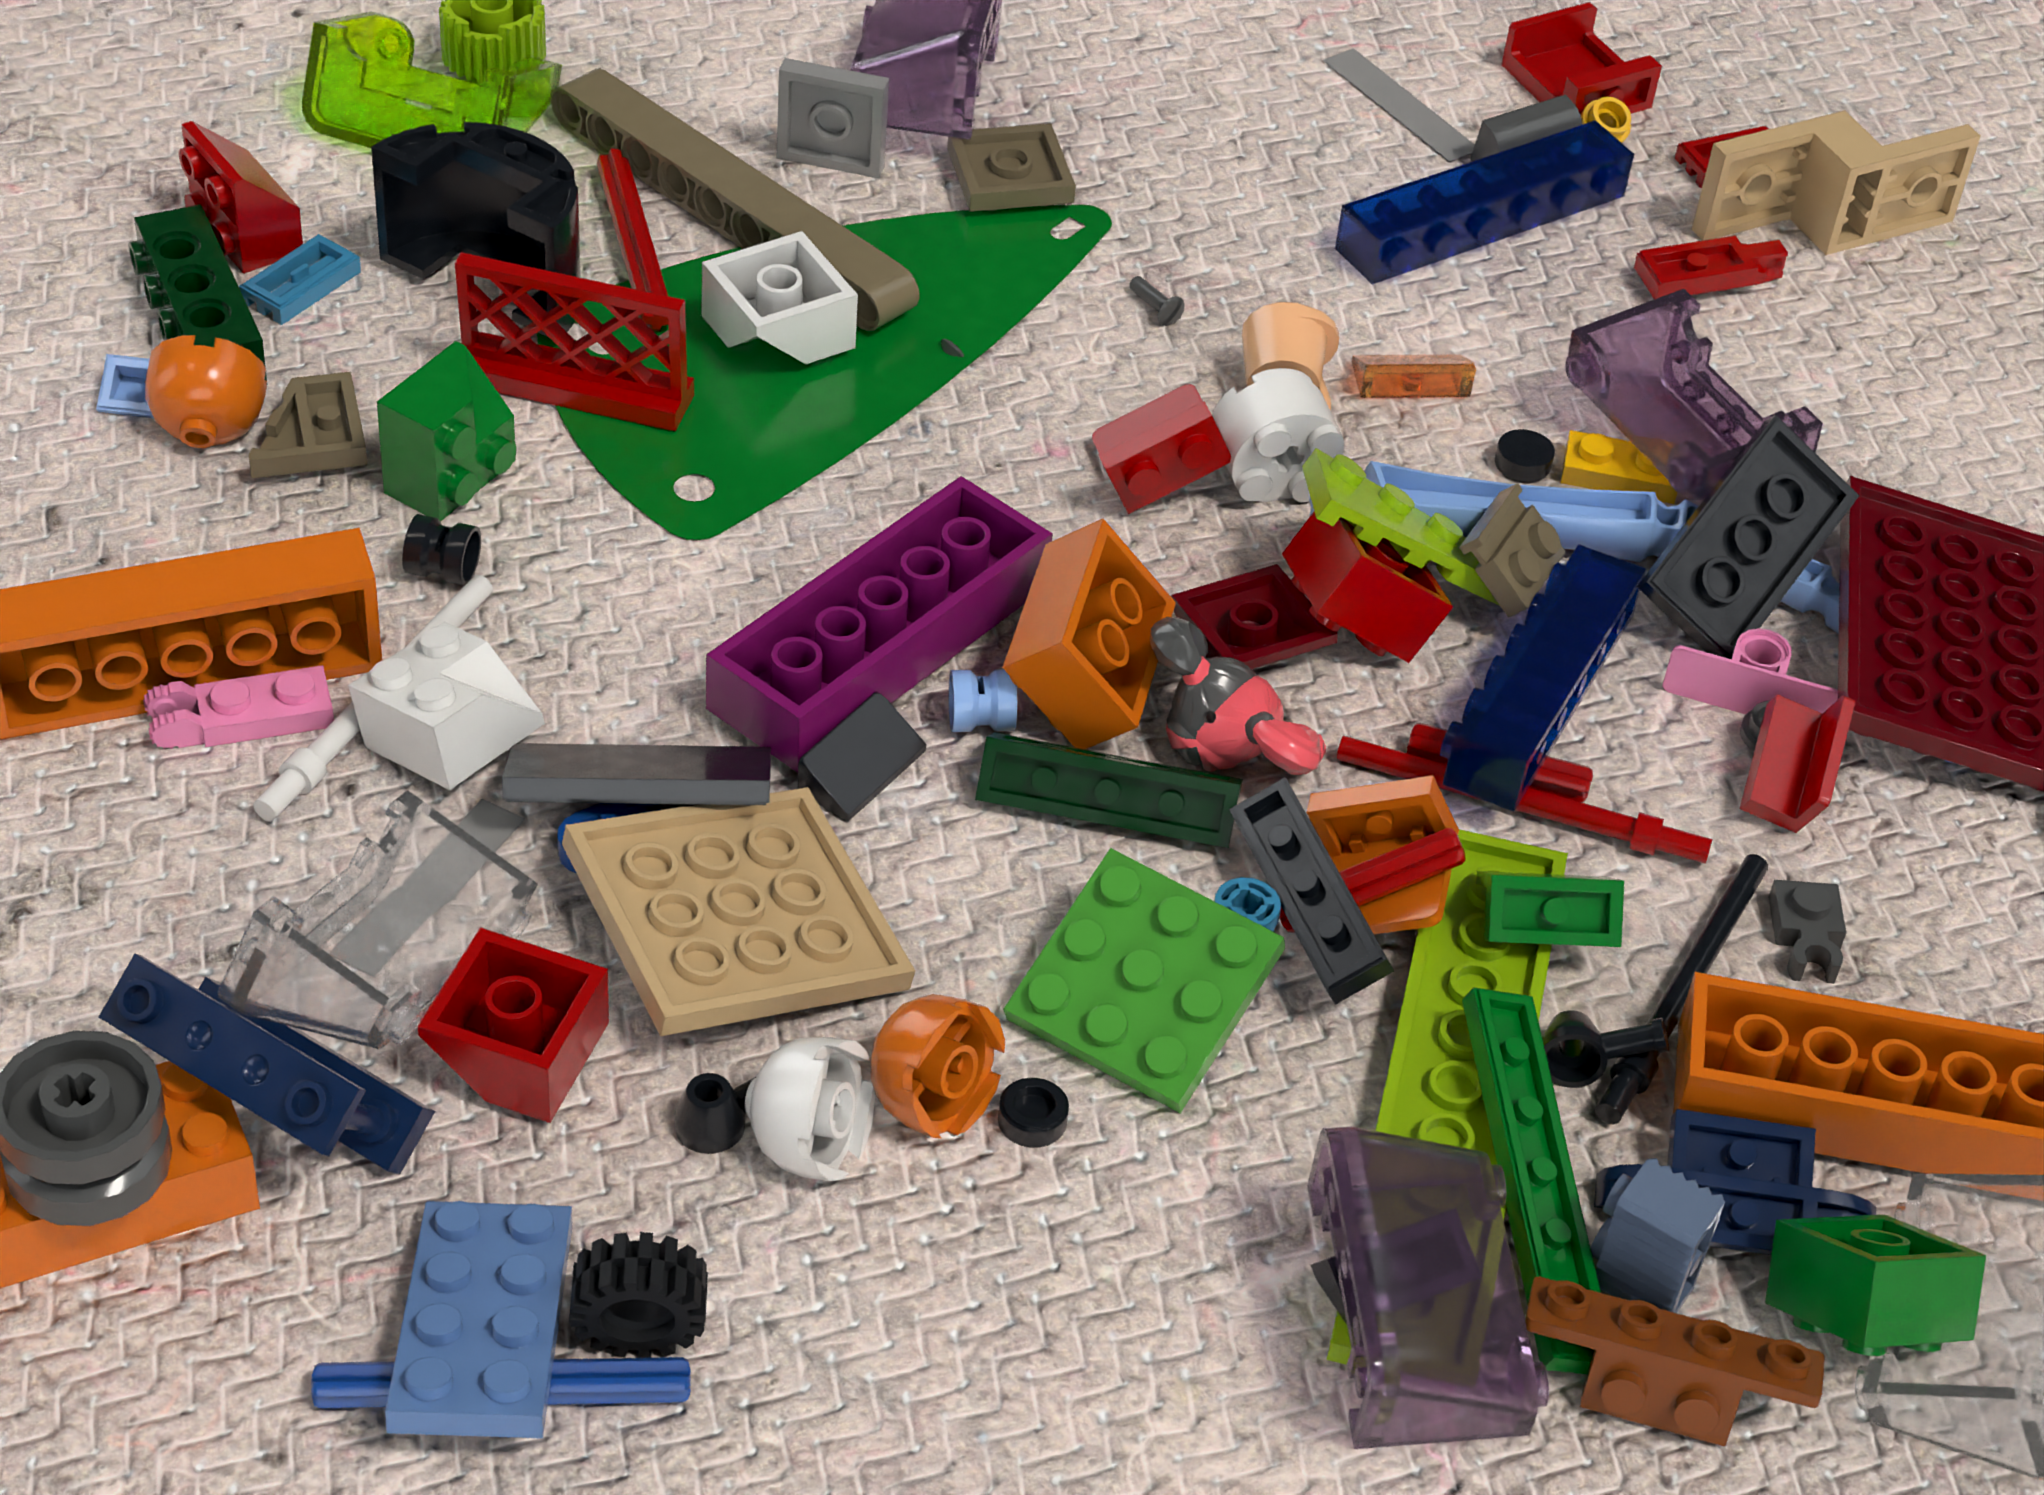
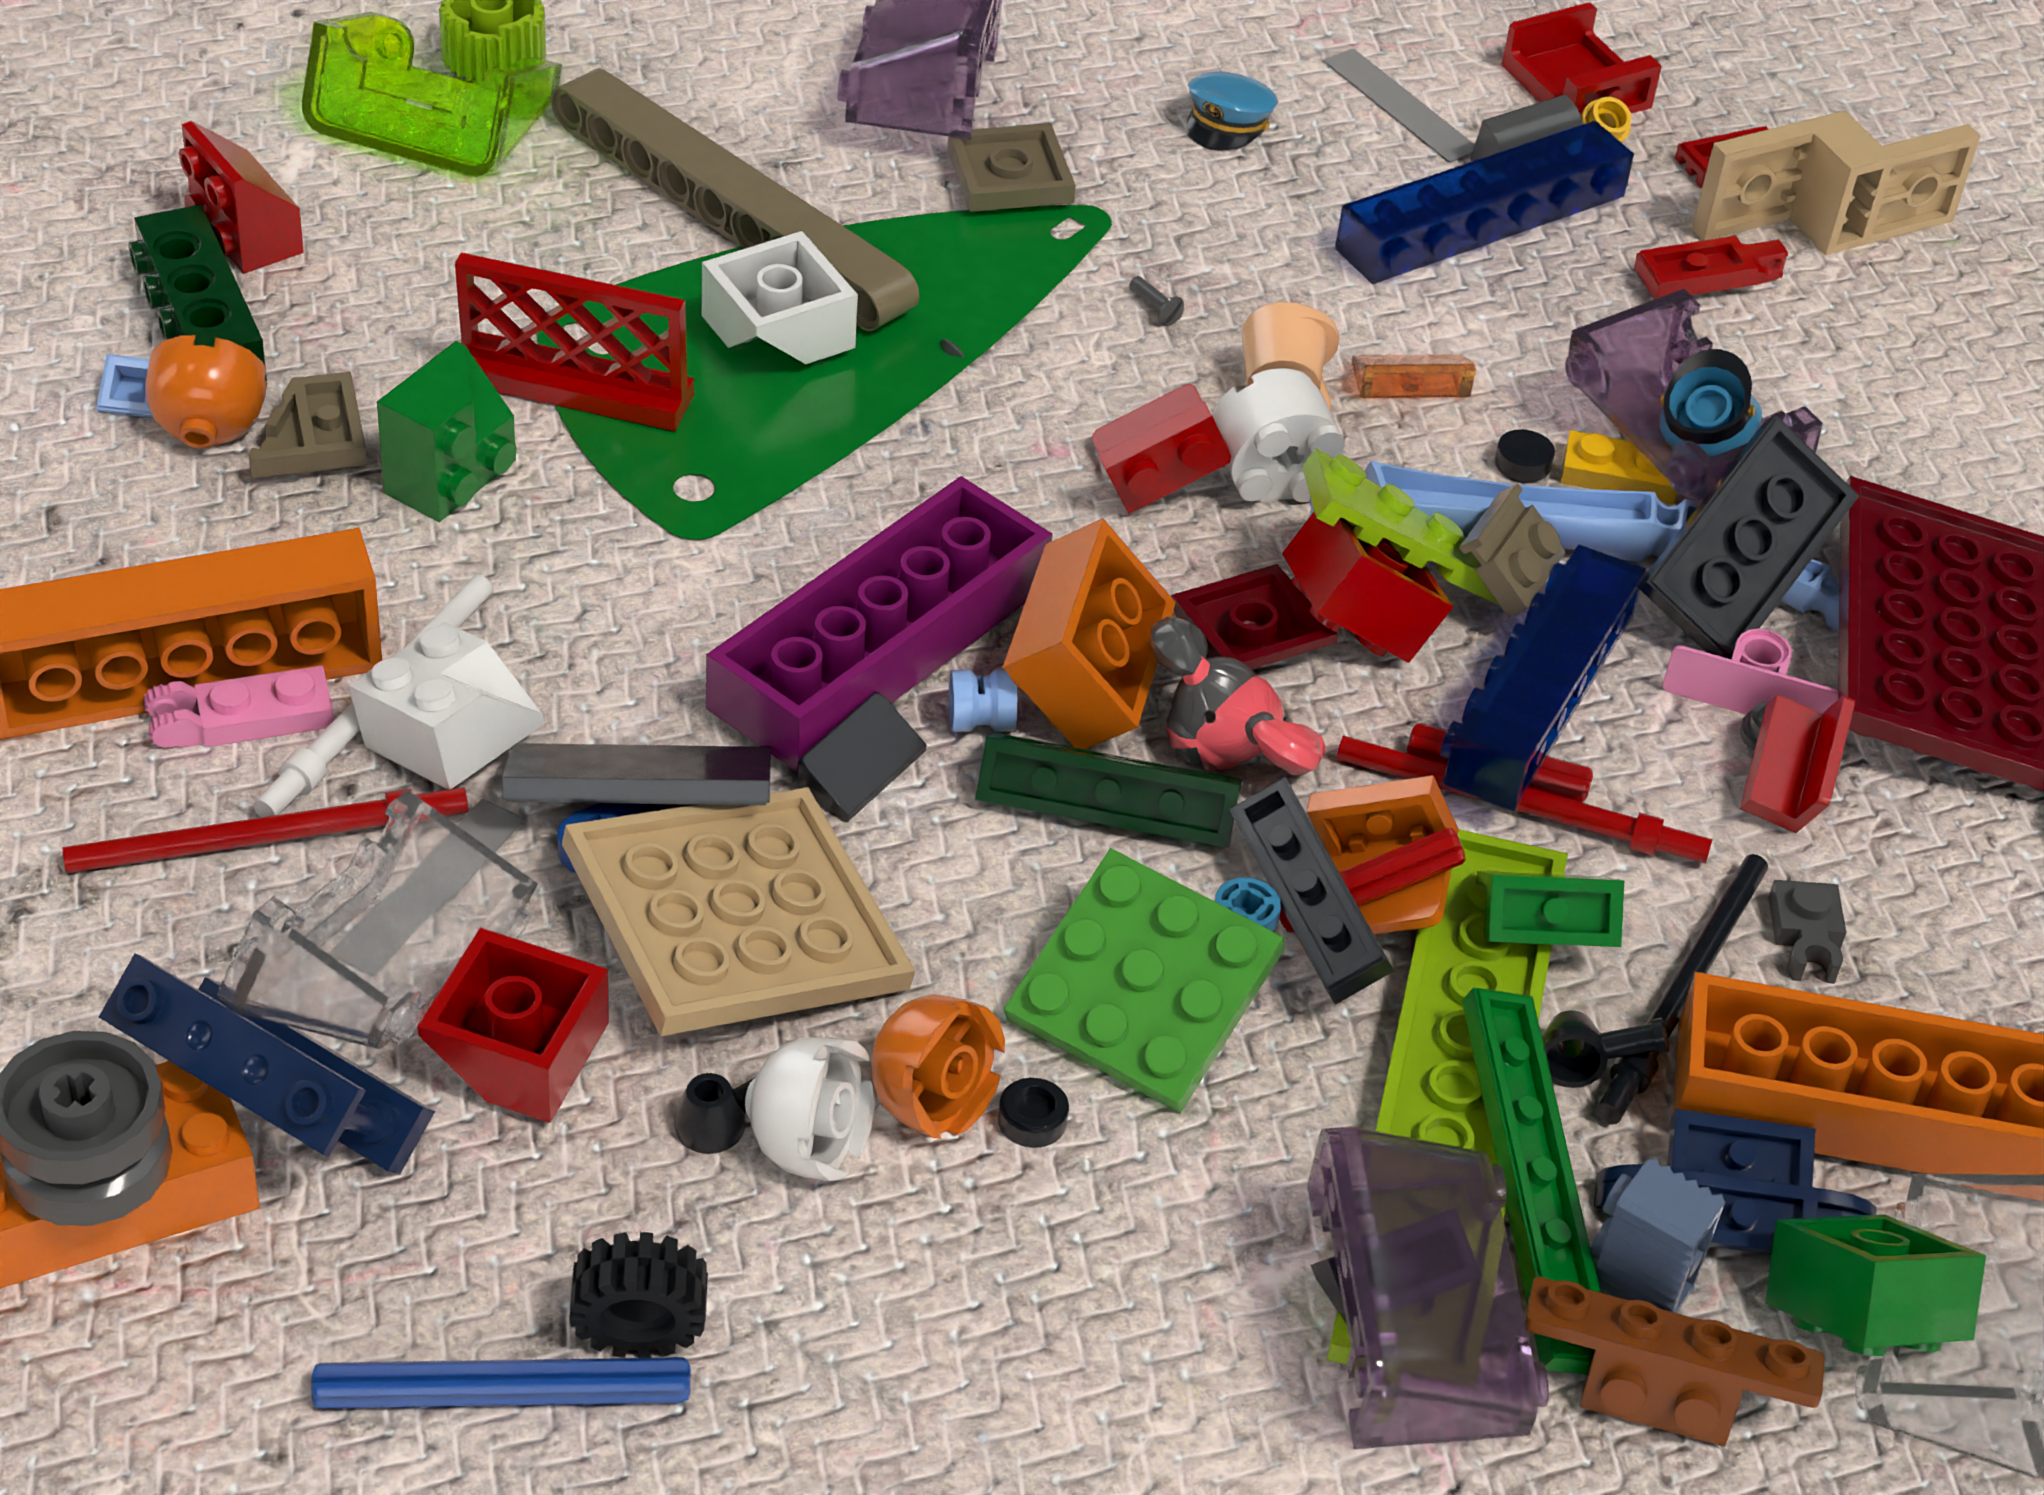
dark azure tile [239,234,361,325] -> none
black cylinder [371,122,581,337] -> none
medium blue plate [385,1201,572,1438] -> none
black wheel [402,514,482,586] -> none
red axle [597,148,668,332] -> none
light grey plate [777,58,889,178] -> none
none -> red bar [62,787,469,873]
none -> piece [1187,71,1278,151]
none -> dark azure piece [1660,349,1762,457]

